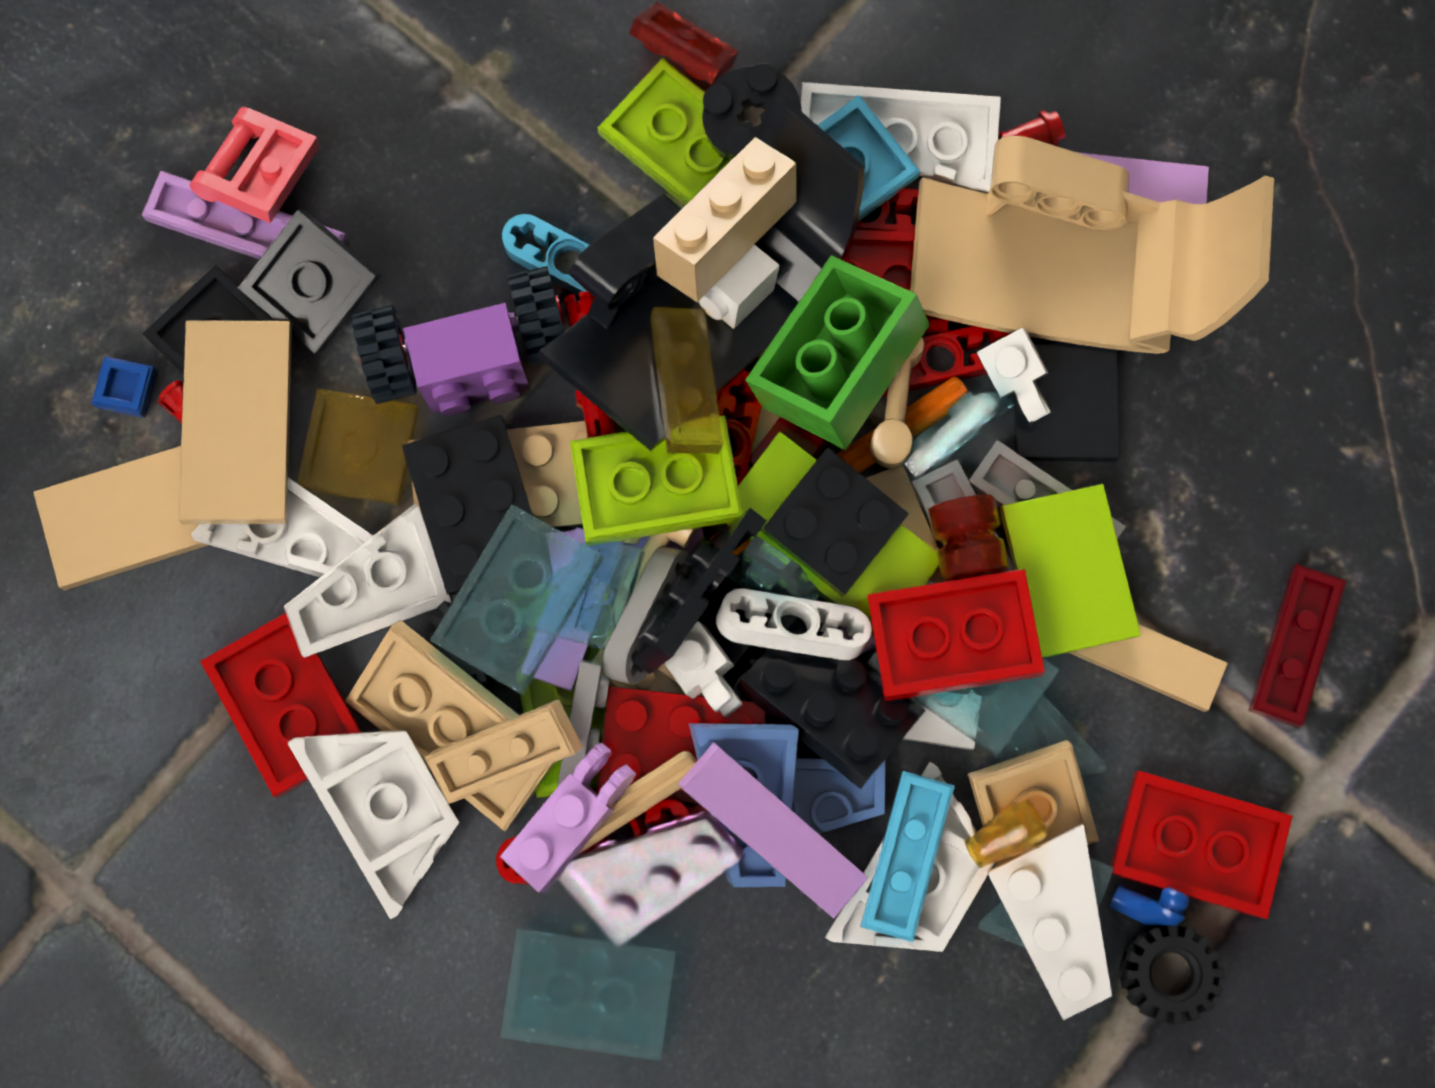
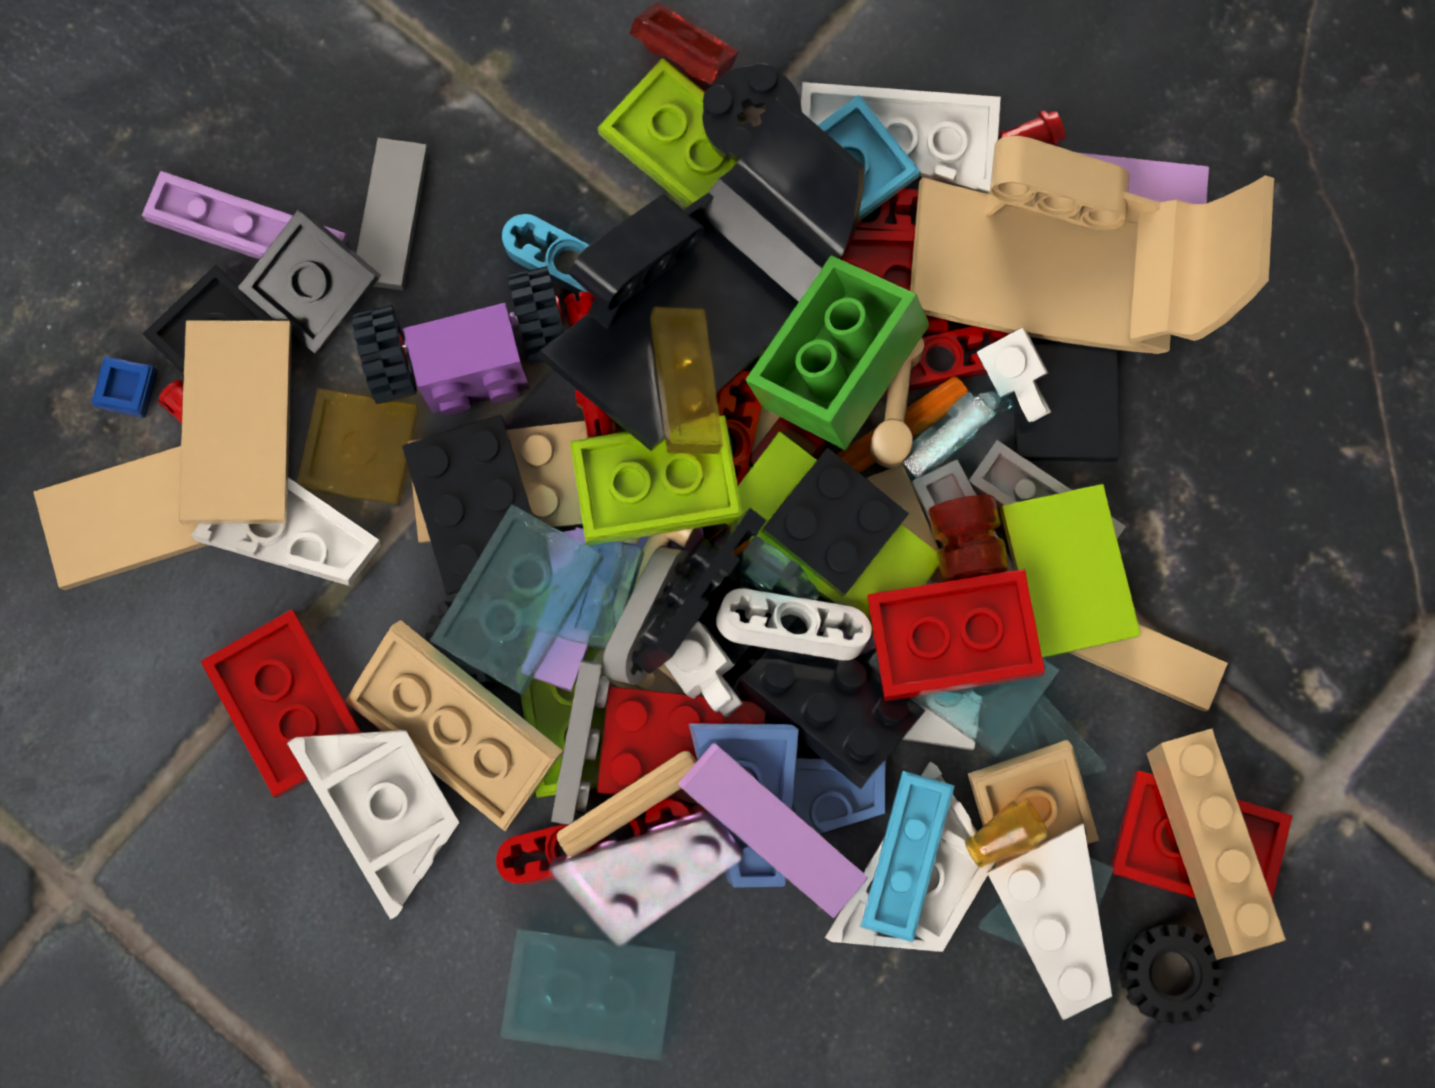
coral plate [190,107,319,224] -> none
white wing [284,504,452,658] -> none
tan tile [424,699,583,804] -> none
lavender hinge [500,743,636,893] -> none
tan brick [653,137,796,302] -> none
white brick [699,245,780,329] -> none
blue arm [1109,883,1189,926] -> none
dark red tile [1248,564,1346,728] -> none
none -> light grey tile [356,138,429,291]
none -> tan brick [1146,729,1286,960]

